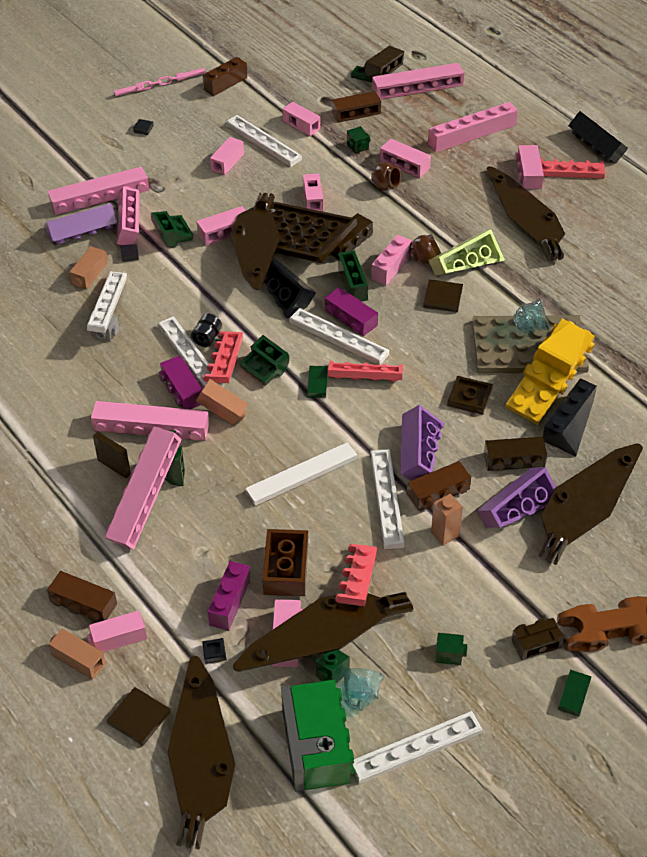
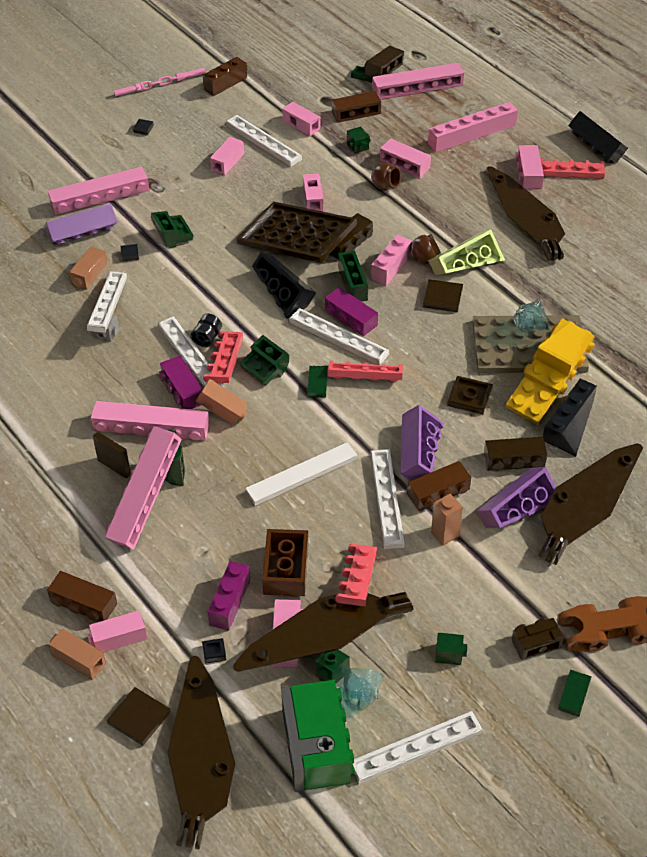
bright pink brick [117,186,139,245] -> none
bright pink brick [197,206,246,246] -> none
dark brown wing [230,193,280,290] -> none

